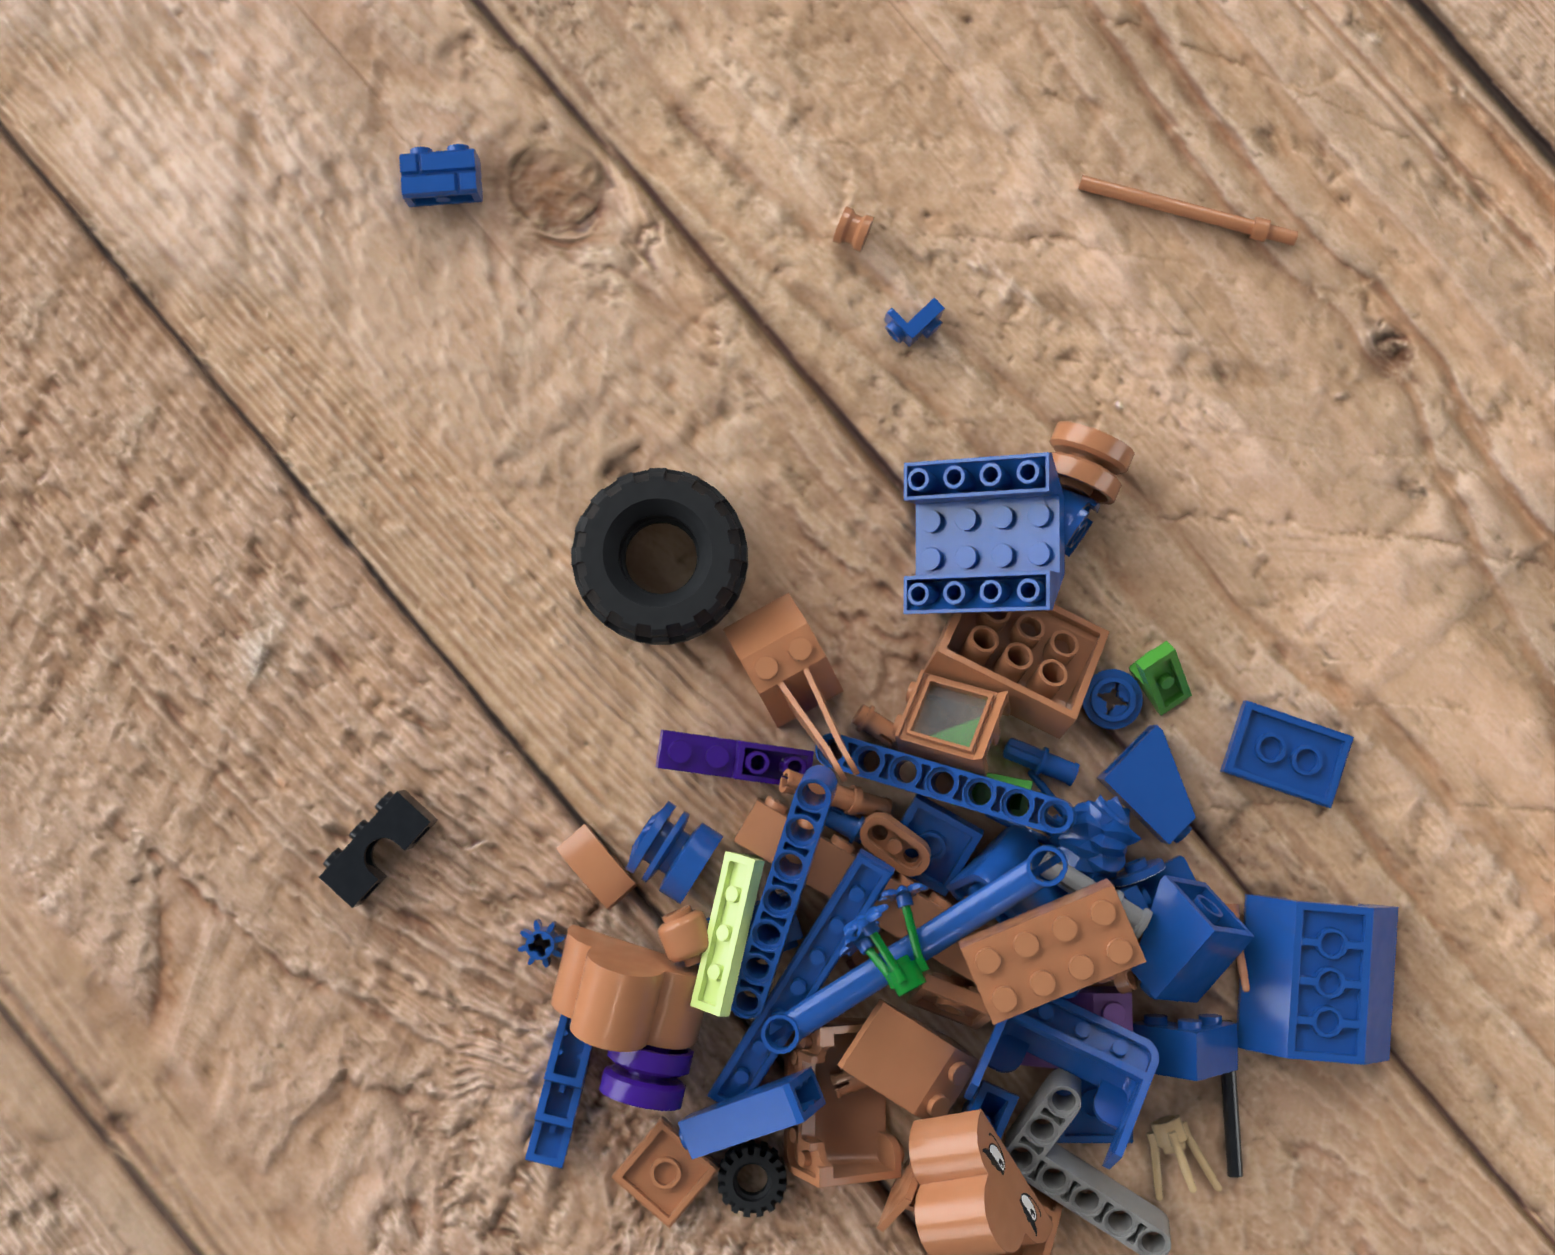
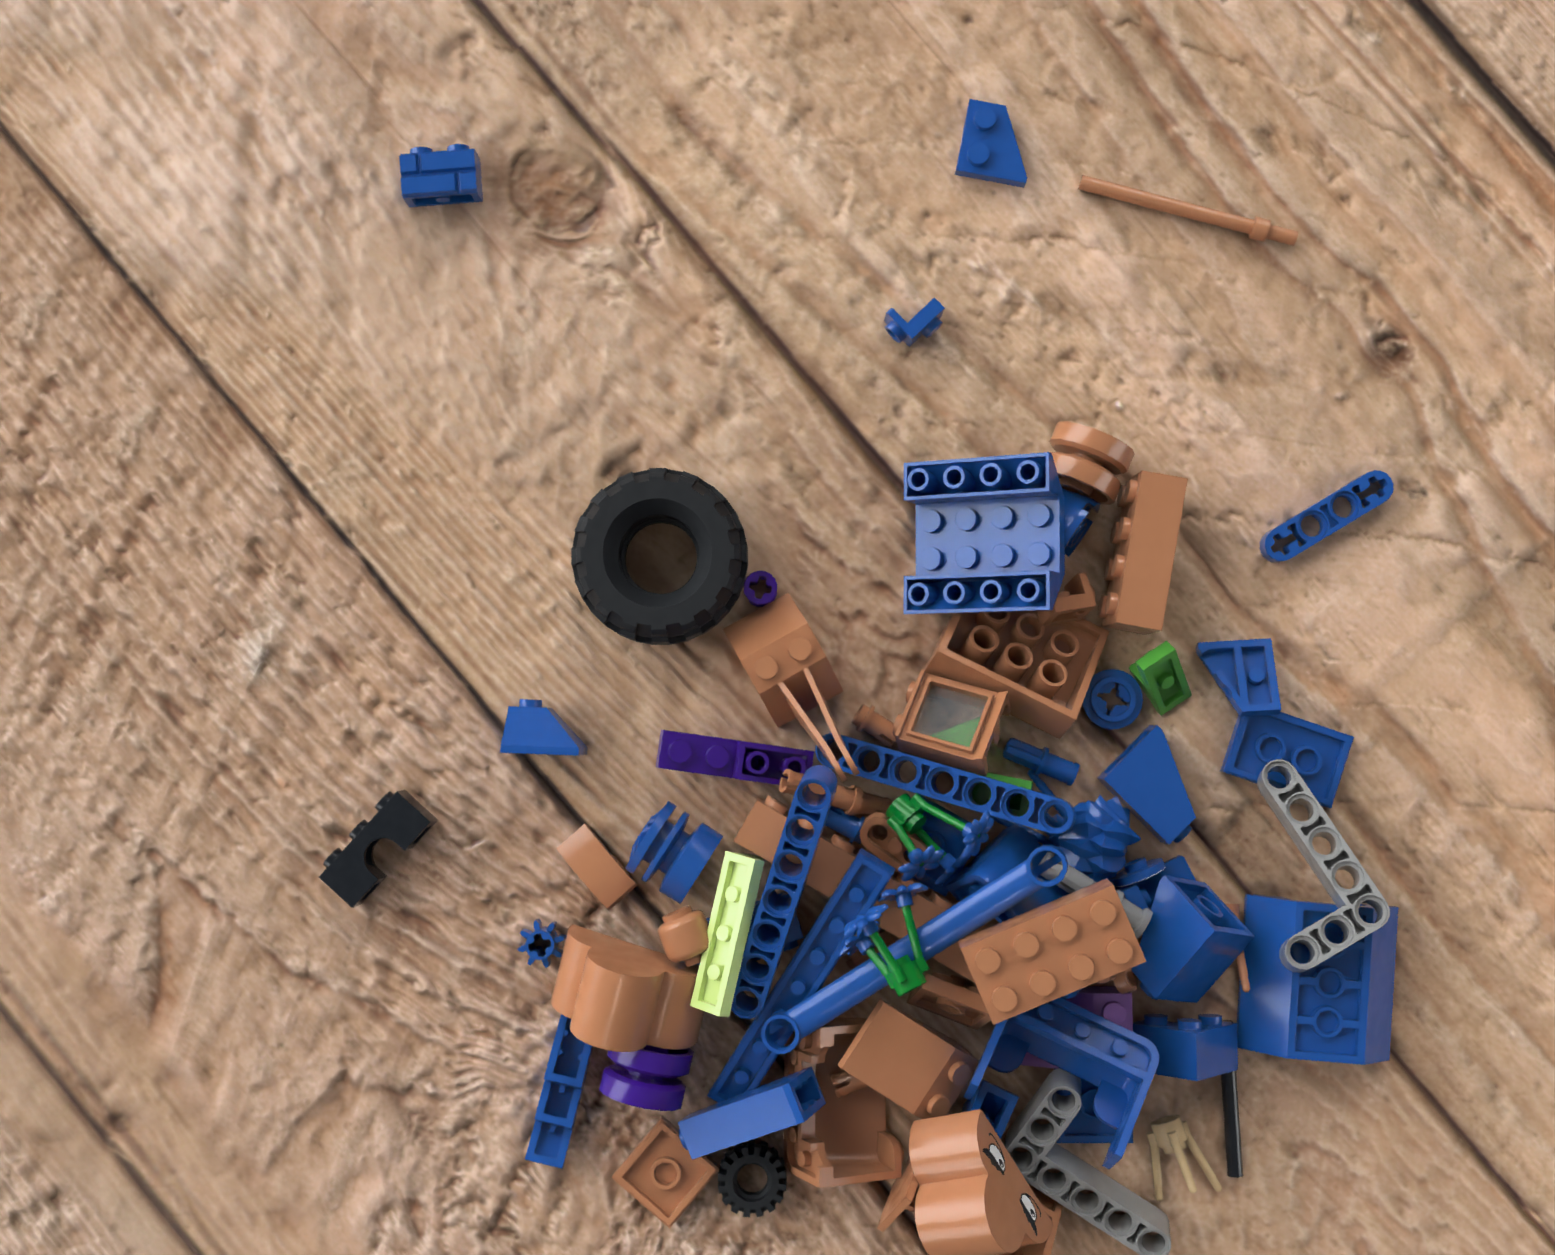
nougat wheel [833,206,874,252] -> none
none -> blue slope [500,699,588,756]
none -> dark purple bush [744,571,777,607]
none -> plant [886,793,994,885]
none -> blue wing [955,99,1027,188]
none -> nougat bracket [1037,572,1096,626]
none -> nougat brick [1097,470,1188,635]
none -> blue wing [1196,638,1281,717]
none -> light grey beam [1257,759,1390,973]
none -> blue beam [1259,470,1394,563]

